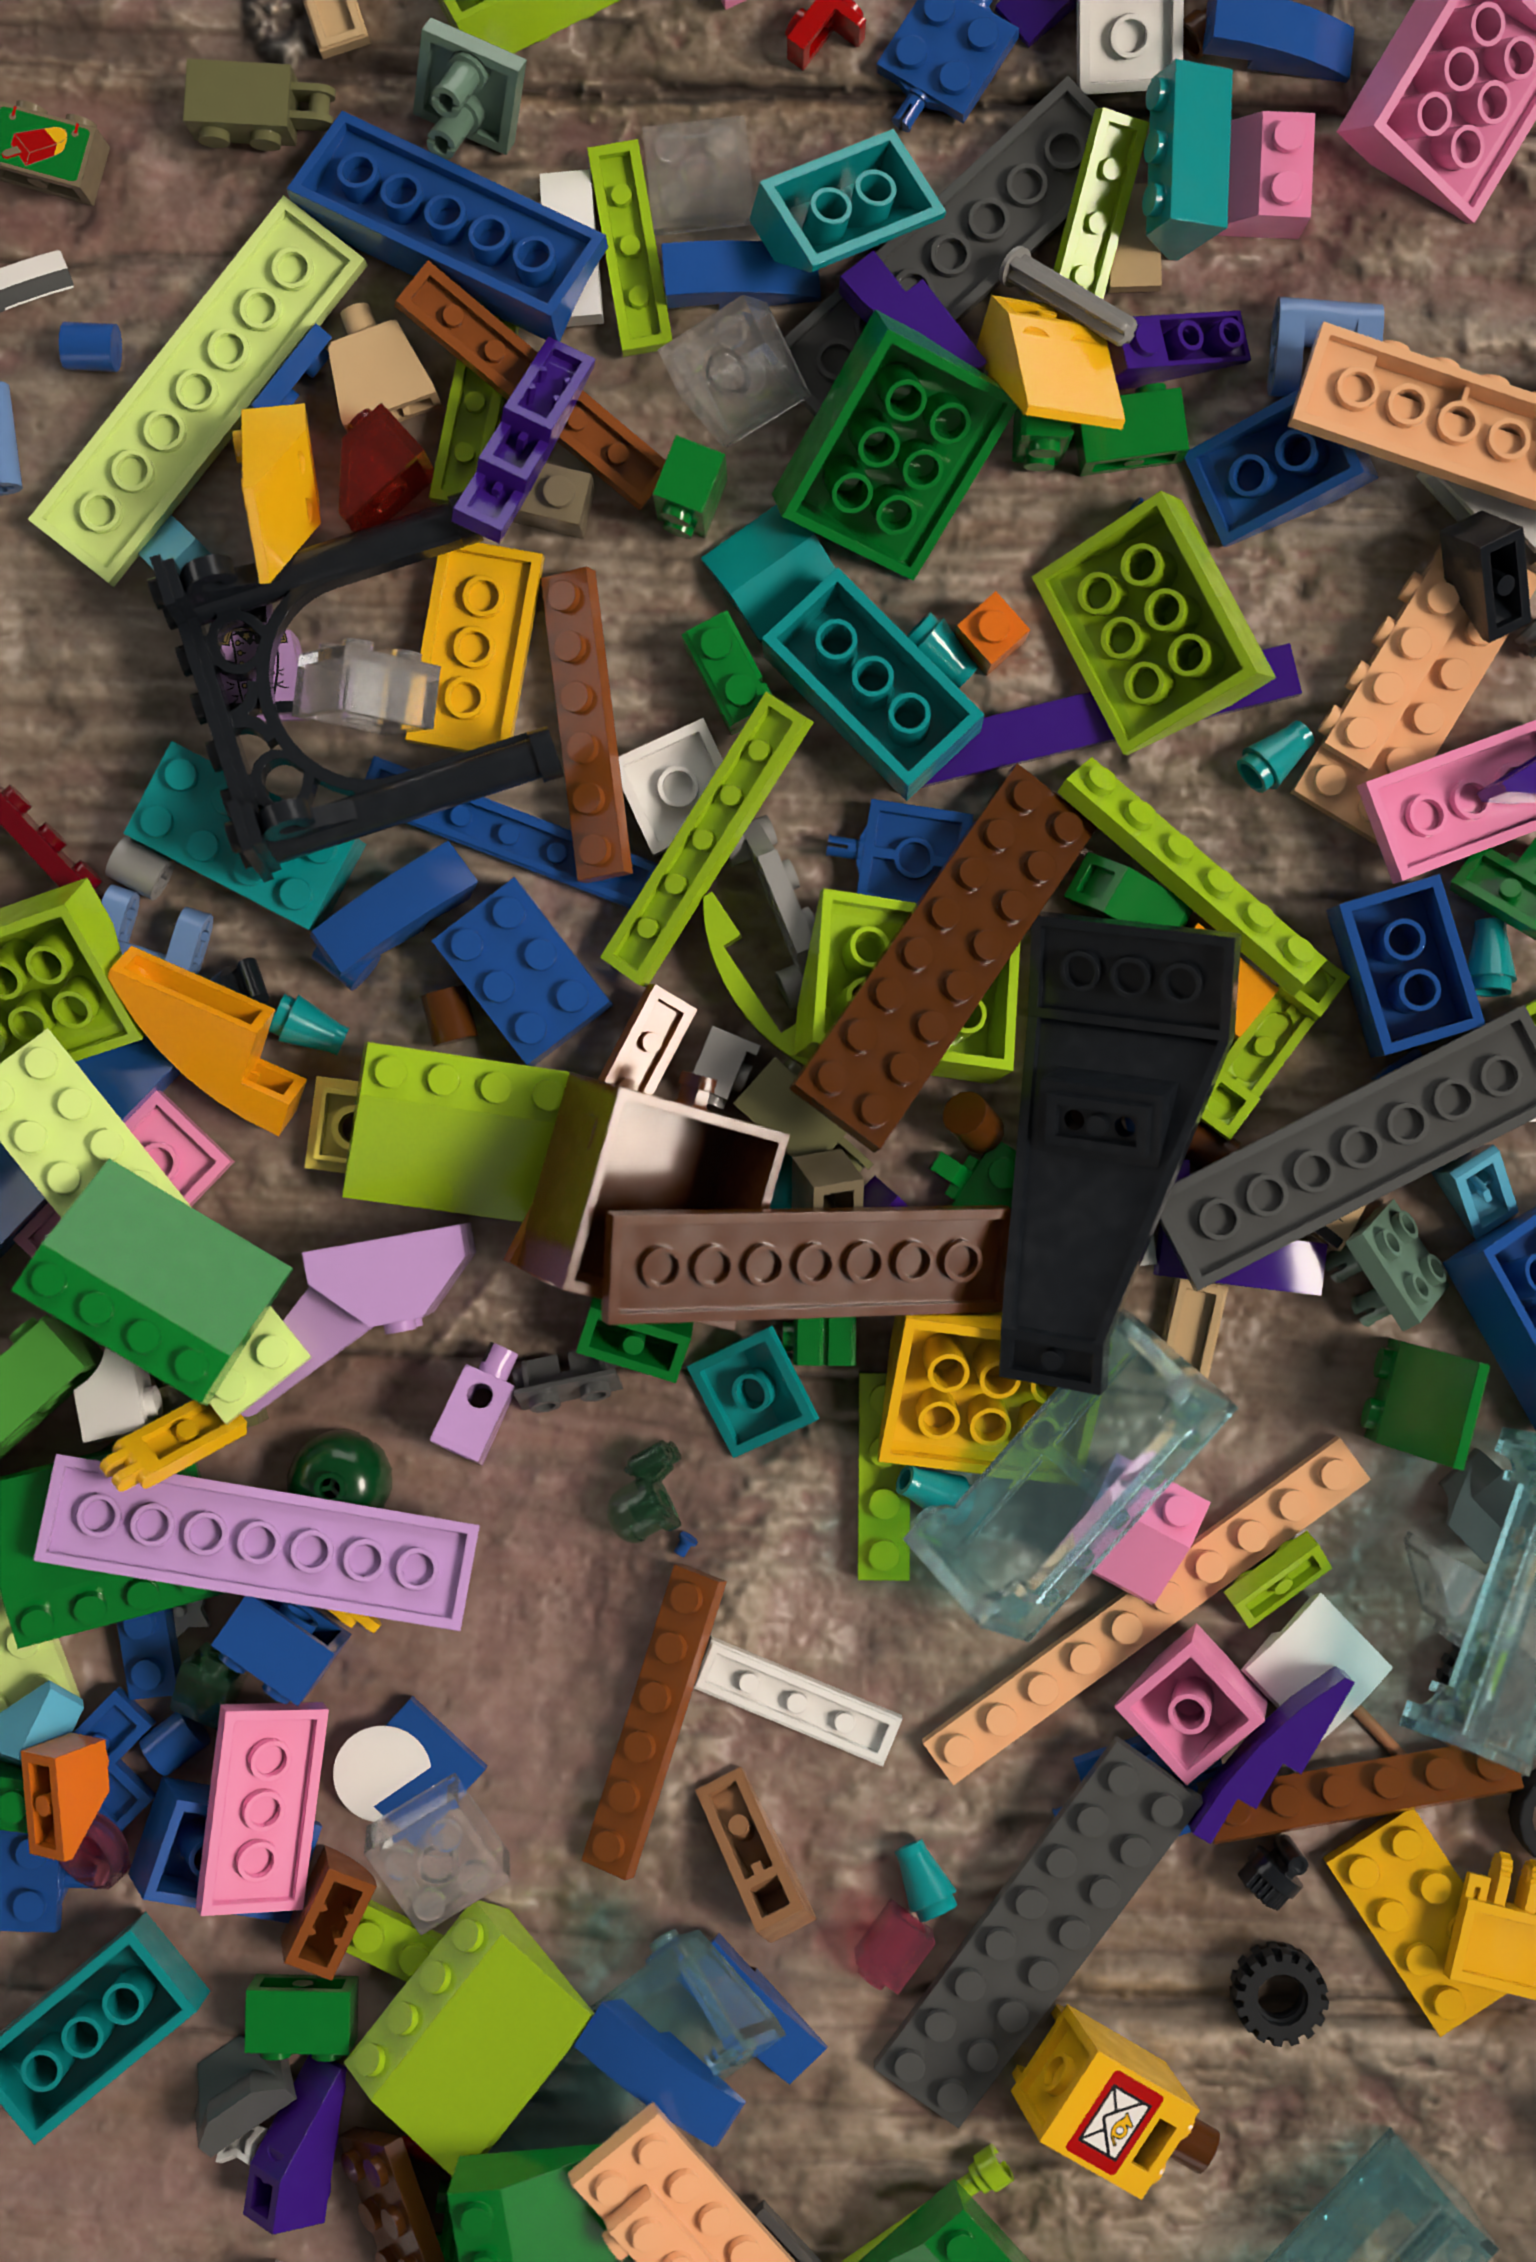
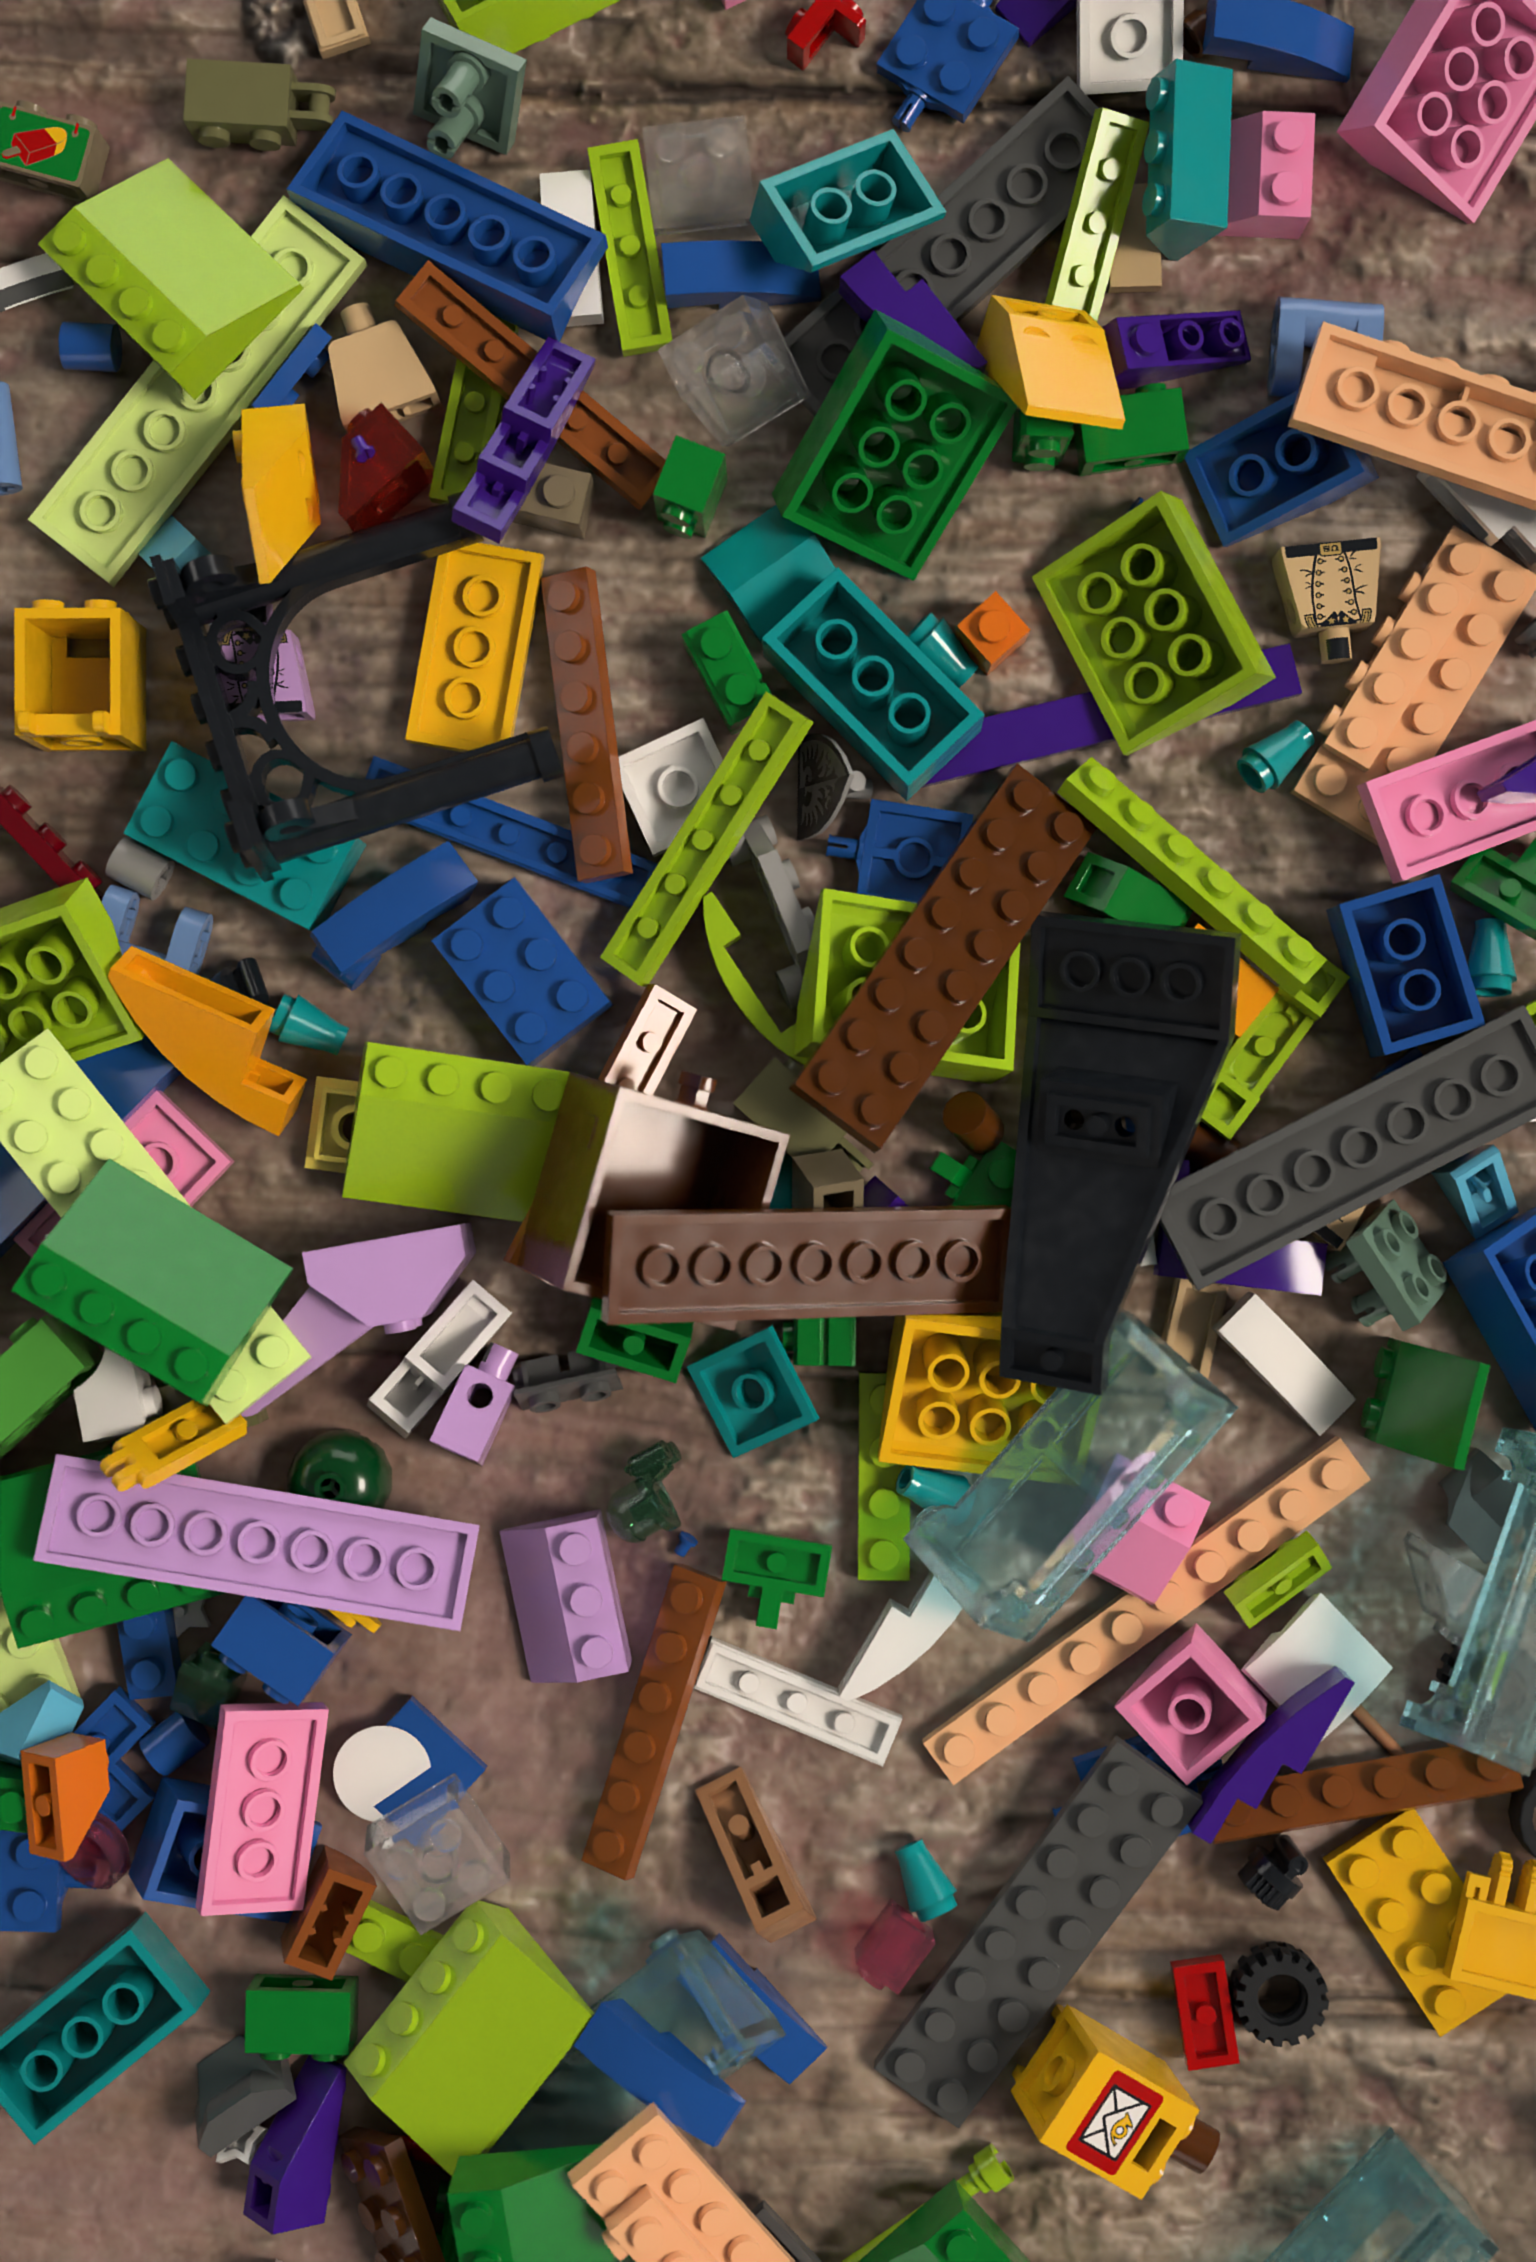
clear brick [292,638,441,735] -> none
reddish brown piece [420,985,478,1047] -> none
light grey brick [693,1026,761,1110] -> none
light grey axle [999,246,1137,346] -> none
black slope [1439,510,1532,643] -> none
none -> yellow container [14,599,146,751]
none -> lime slope [38,158,304,400]
none -> dark purple piece [351,435,376,463]
none -> white slope [366,1280,512,1439]
none -> lavender slope [499,1509,632,1683]
none -> green hinge [722,1527,832,1629]
none -> shield [797,734,873,841]
none -> white slope [838,1564,973,1702]
none -> red plate [1170,1954,1240,2071]
none -> white slope [1212,1291,1356,1436]
none -> tan torso [1272,537,1381,664]

